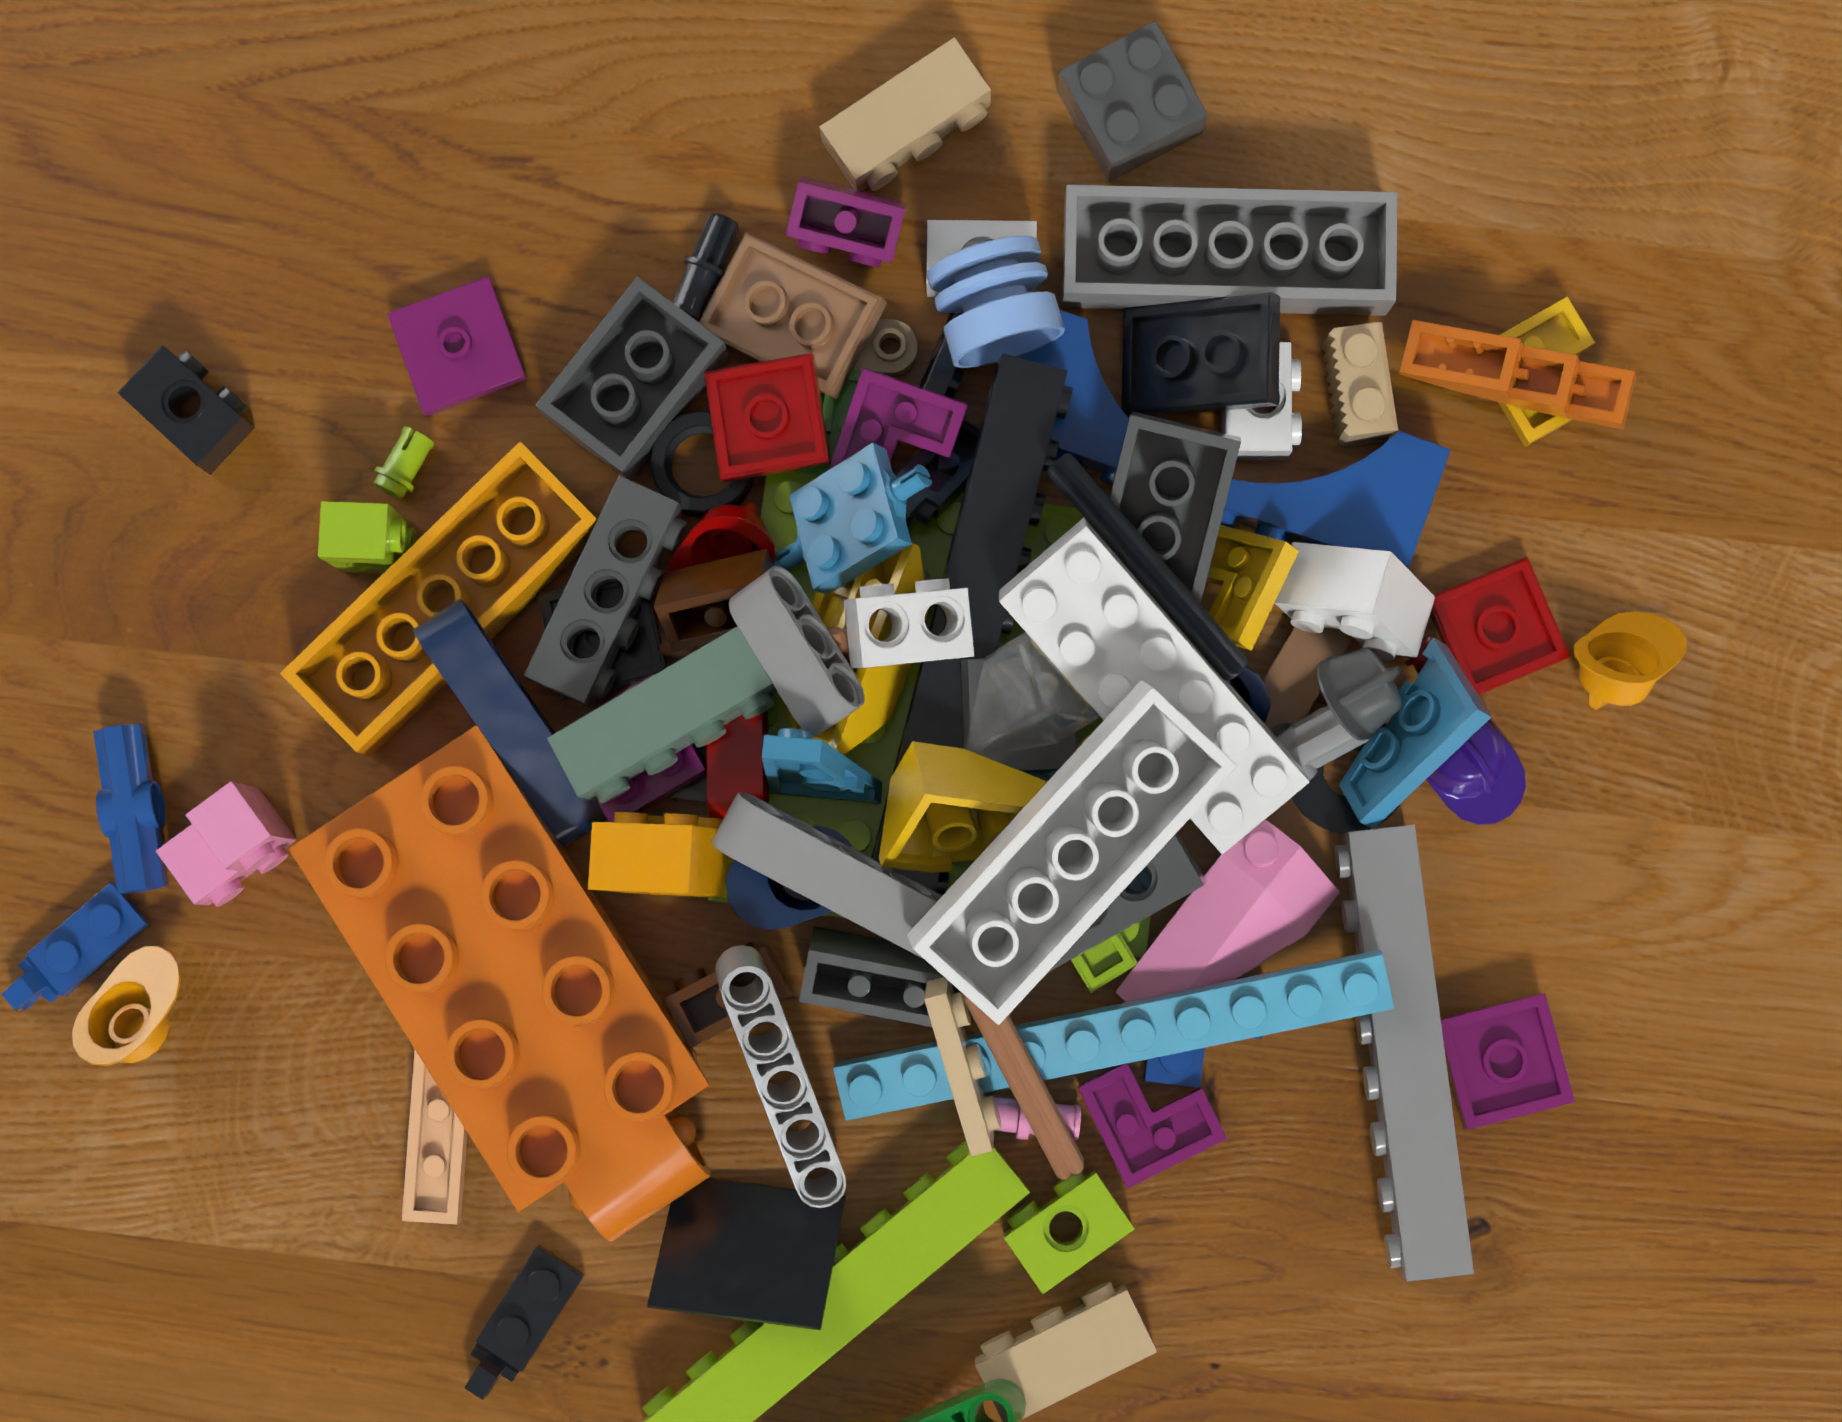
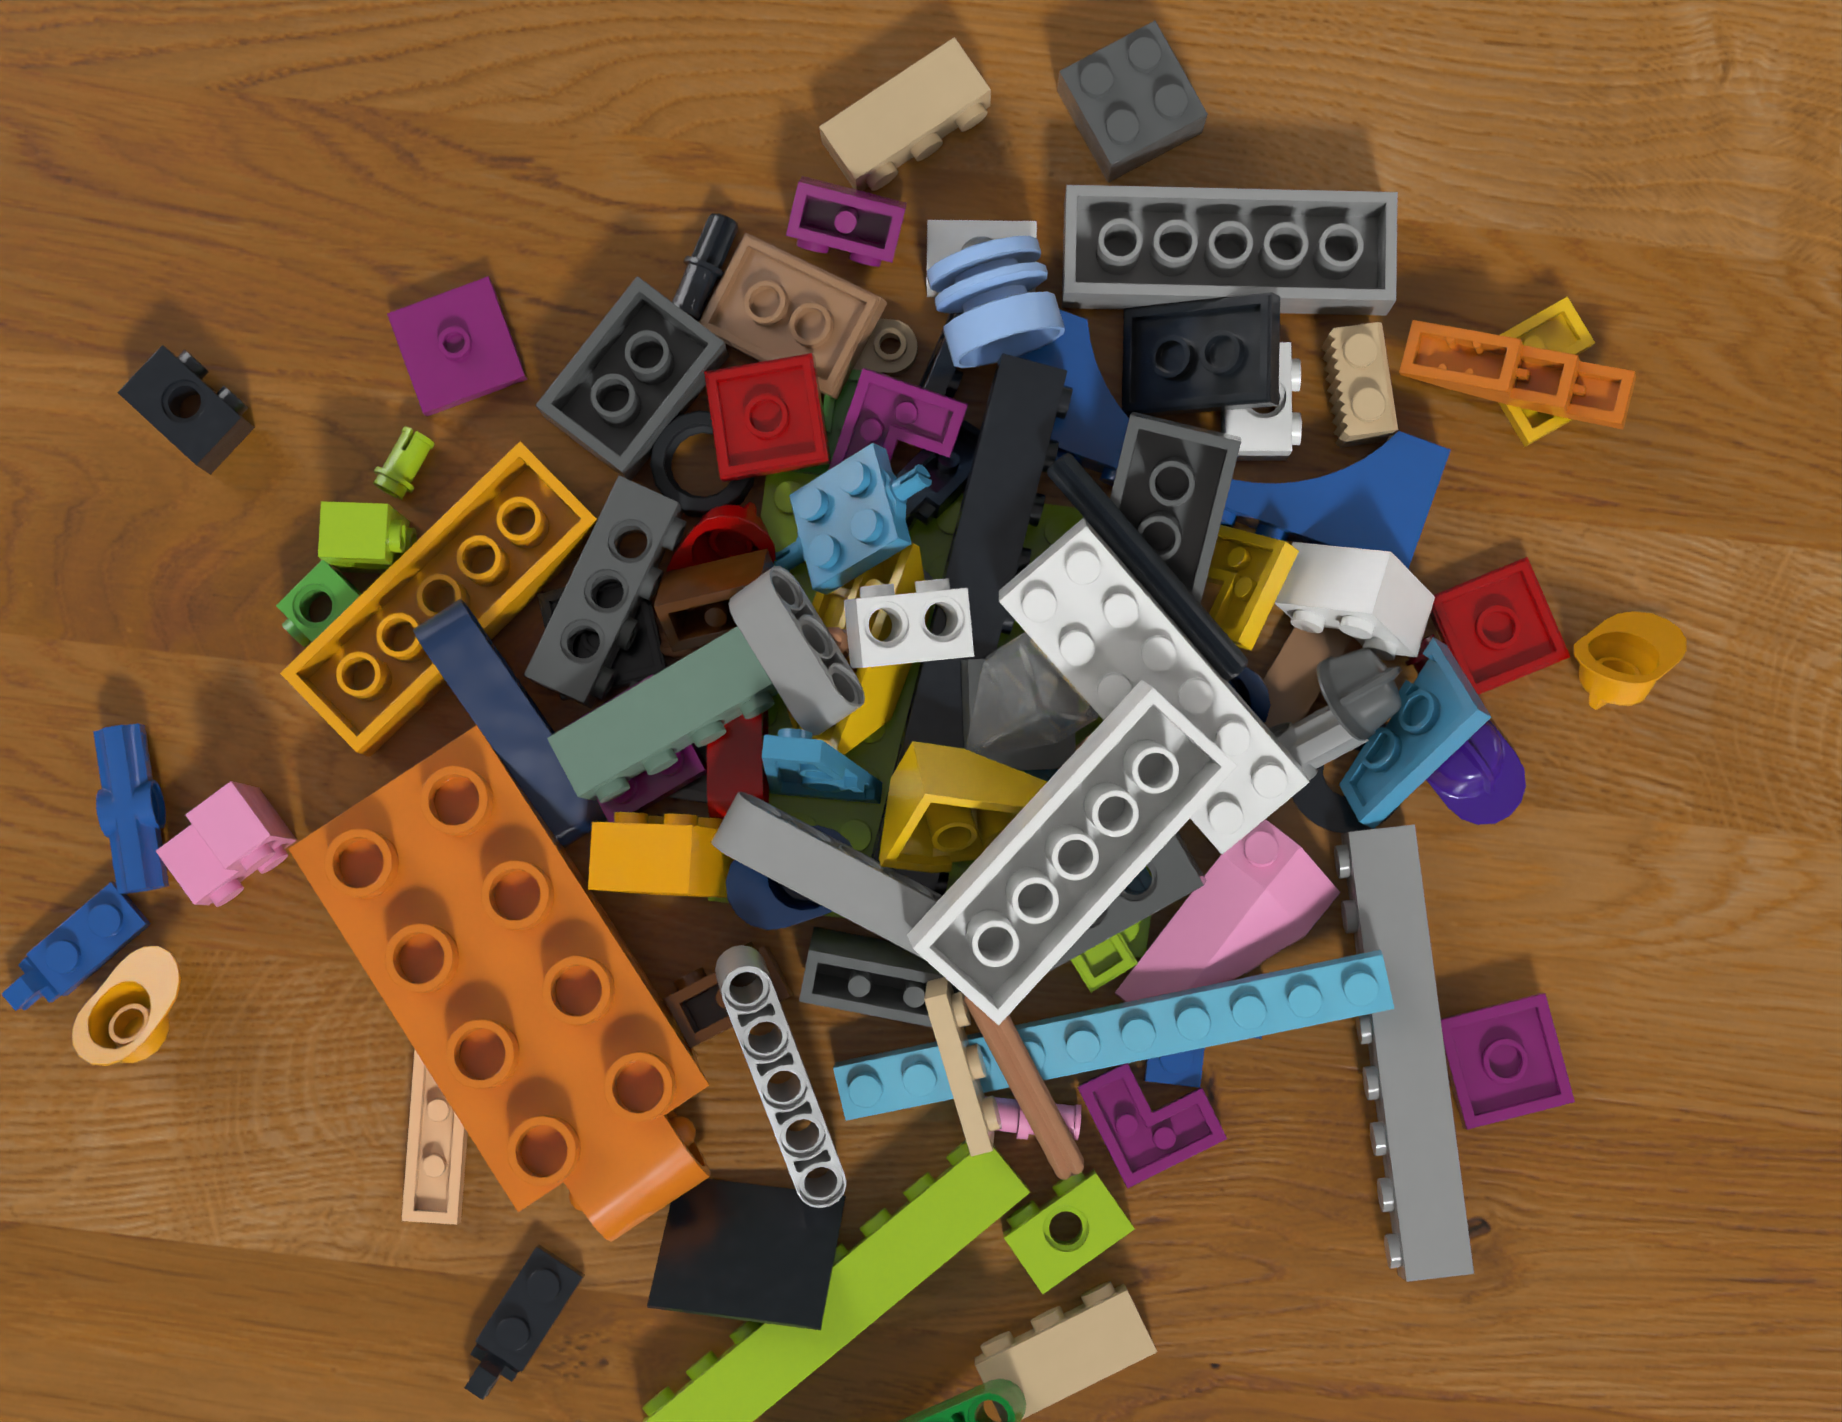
none -> bright green brick [276,560,362,647]

